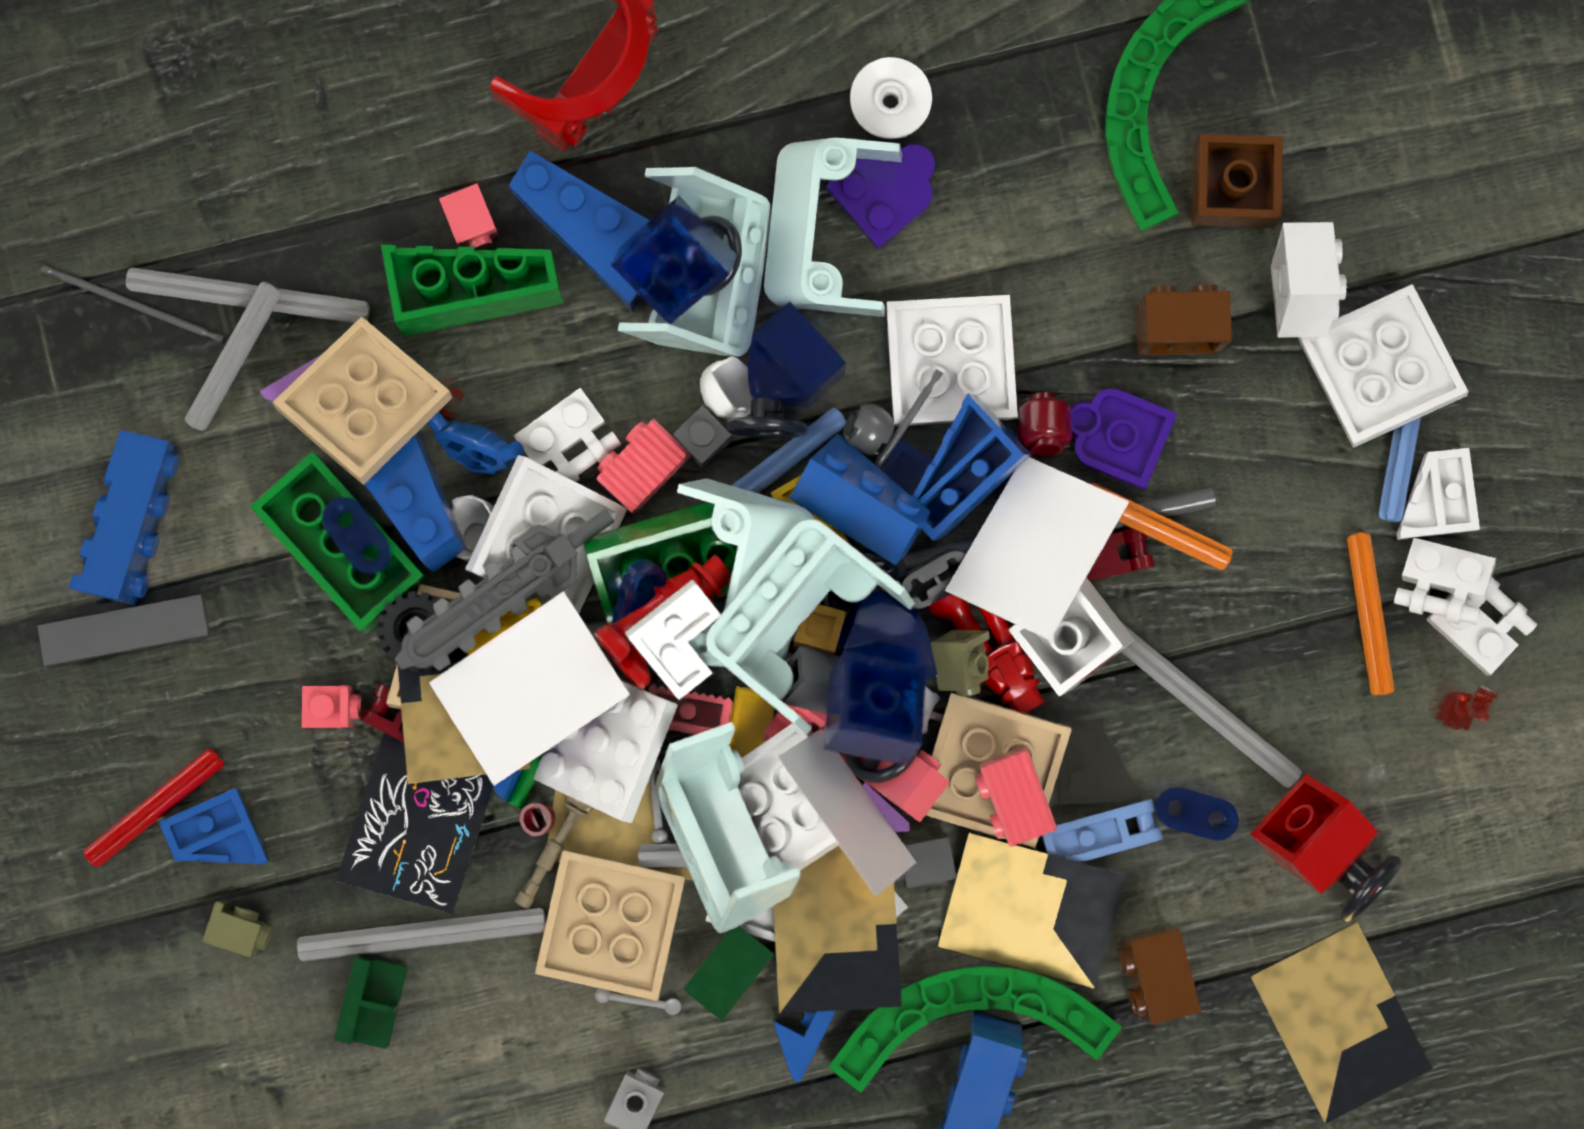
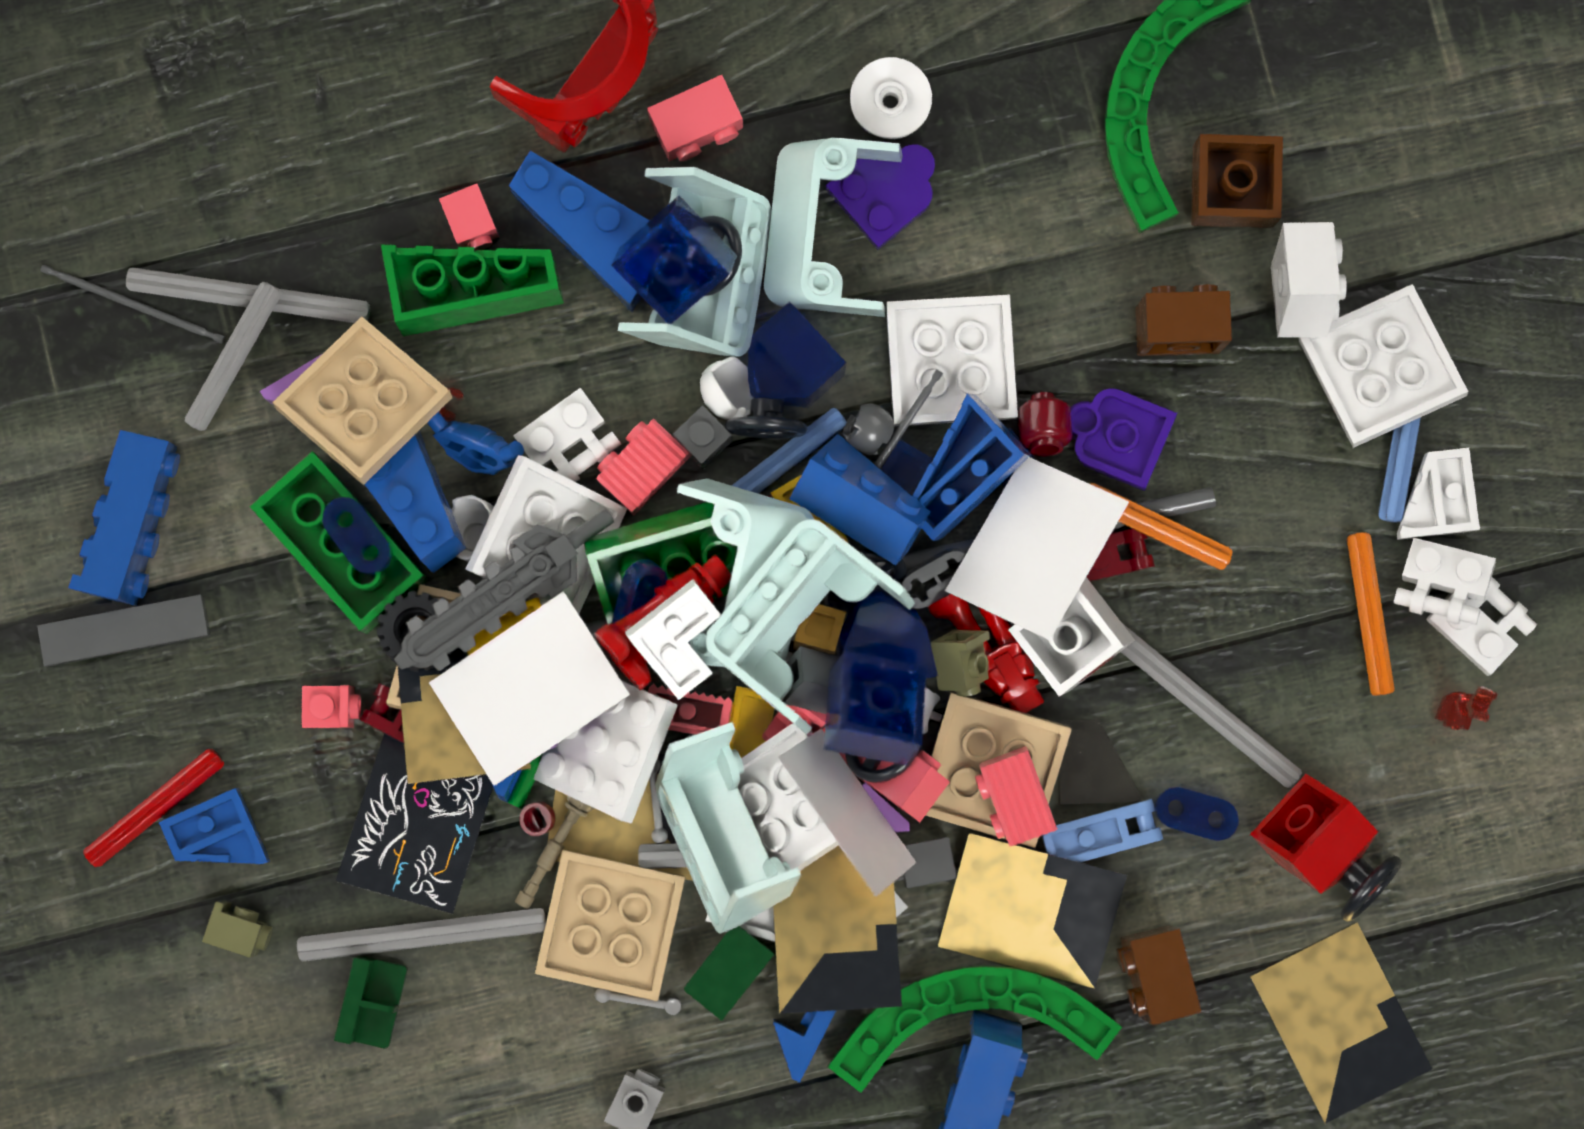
none -> coral brick [647,75,743,162]

